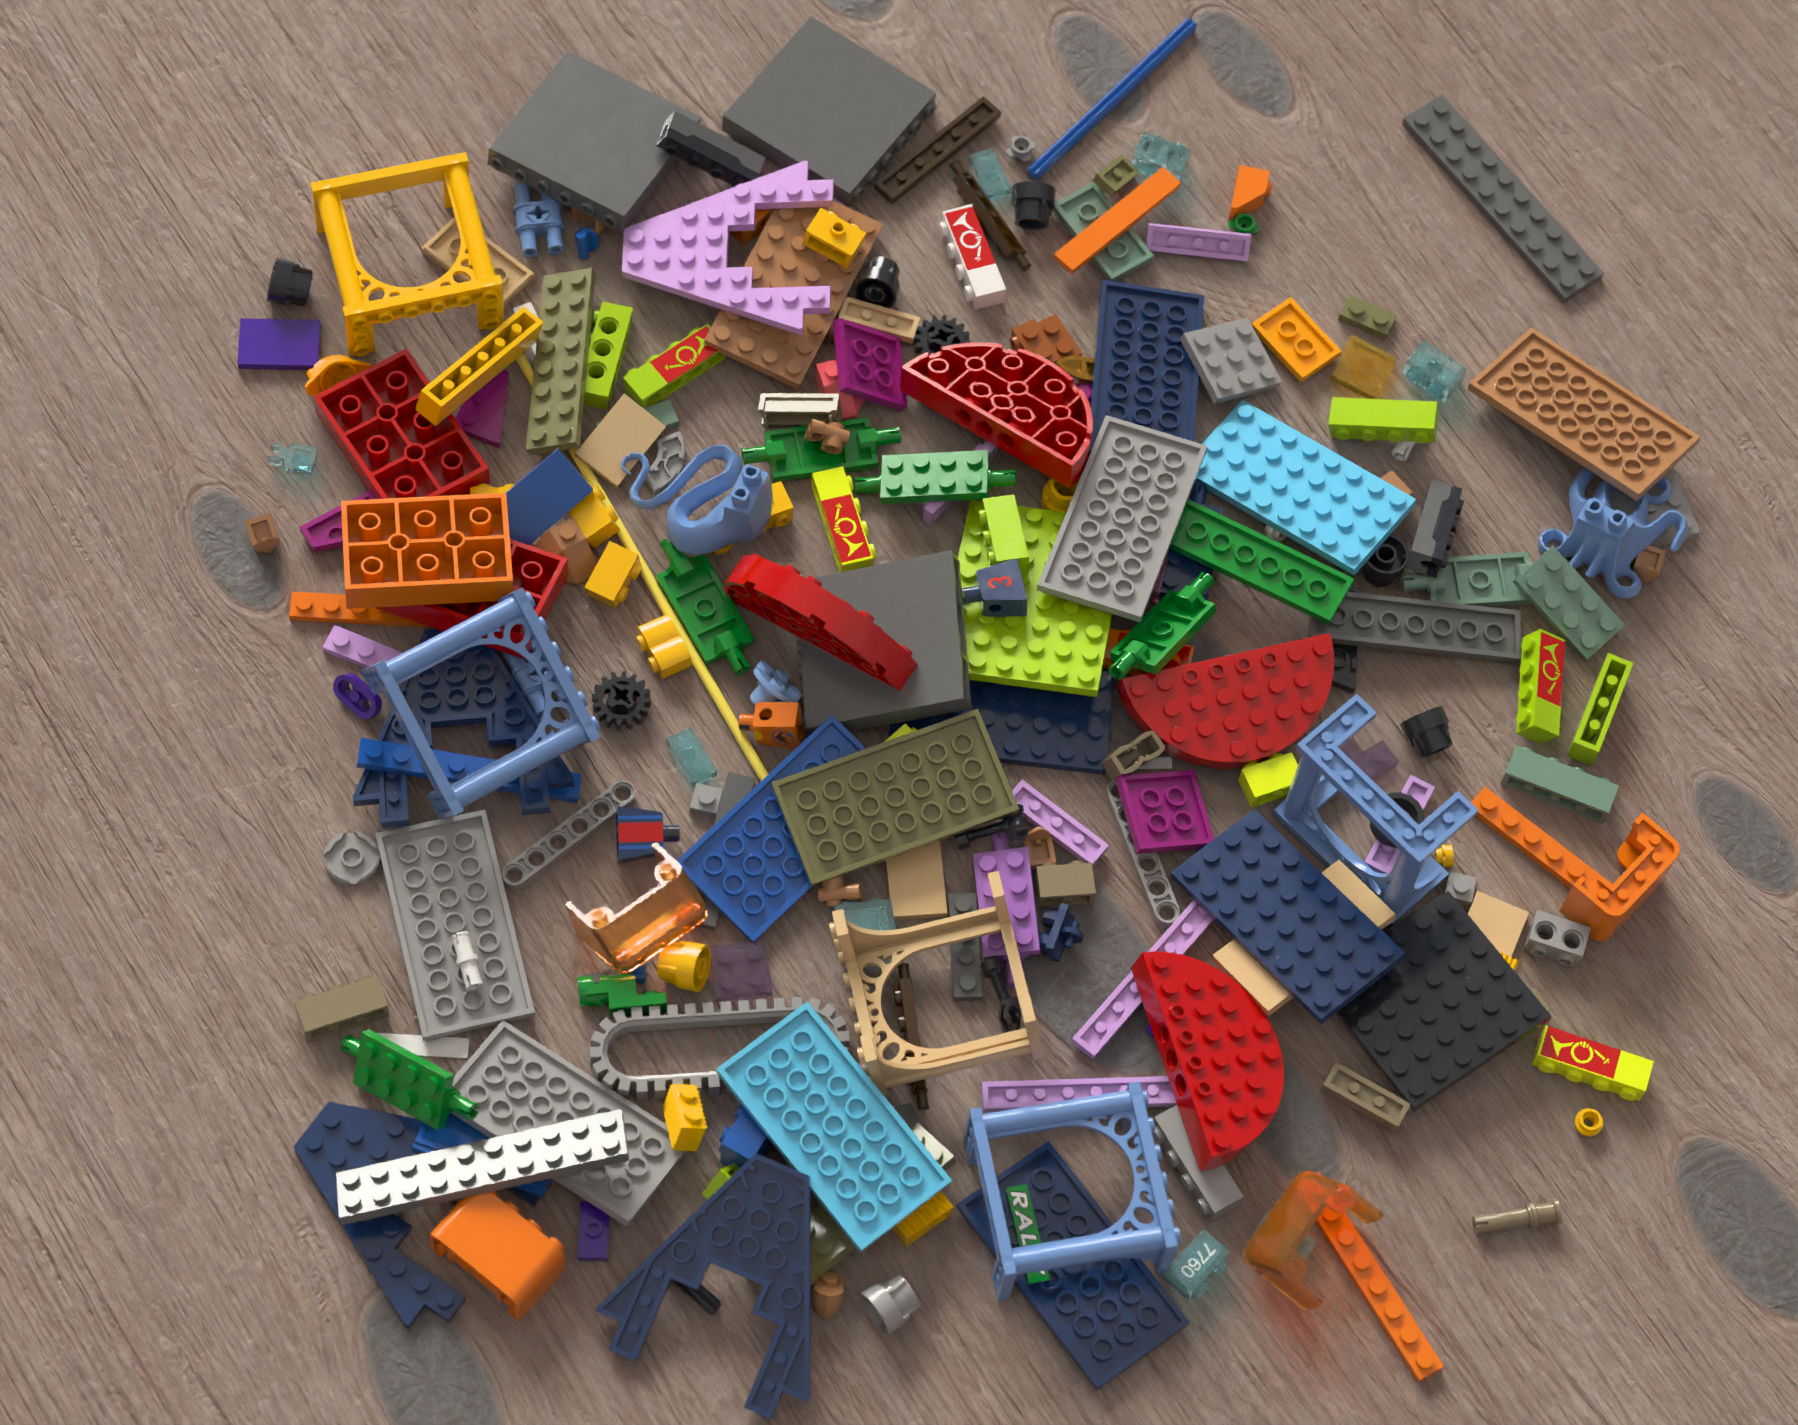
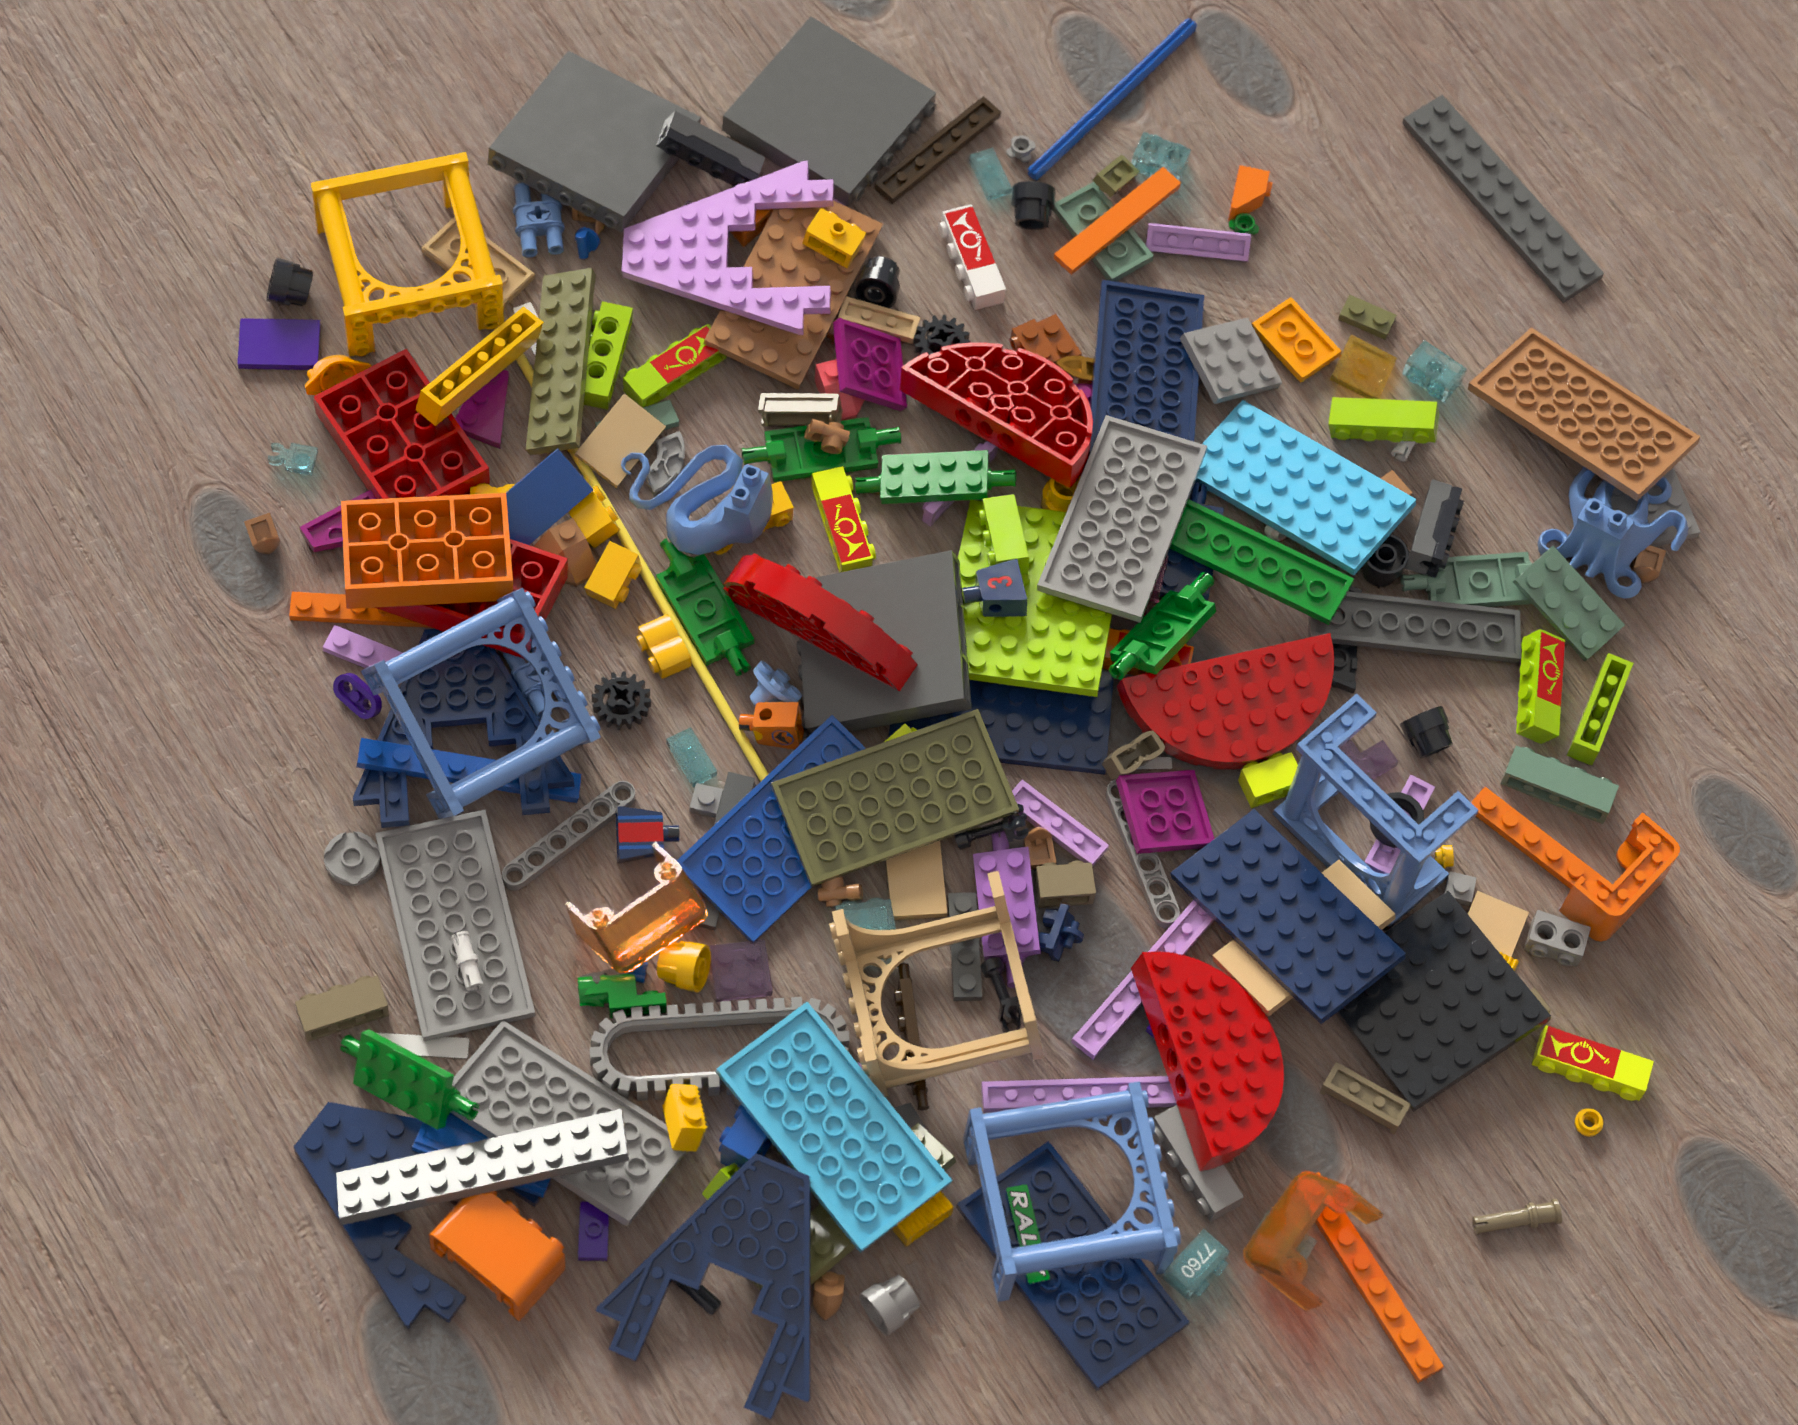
dark brown plate [950,160,1031,272] -> none

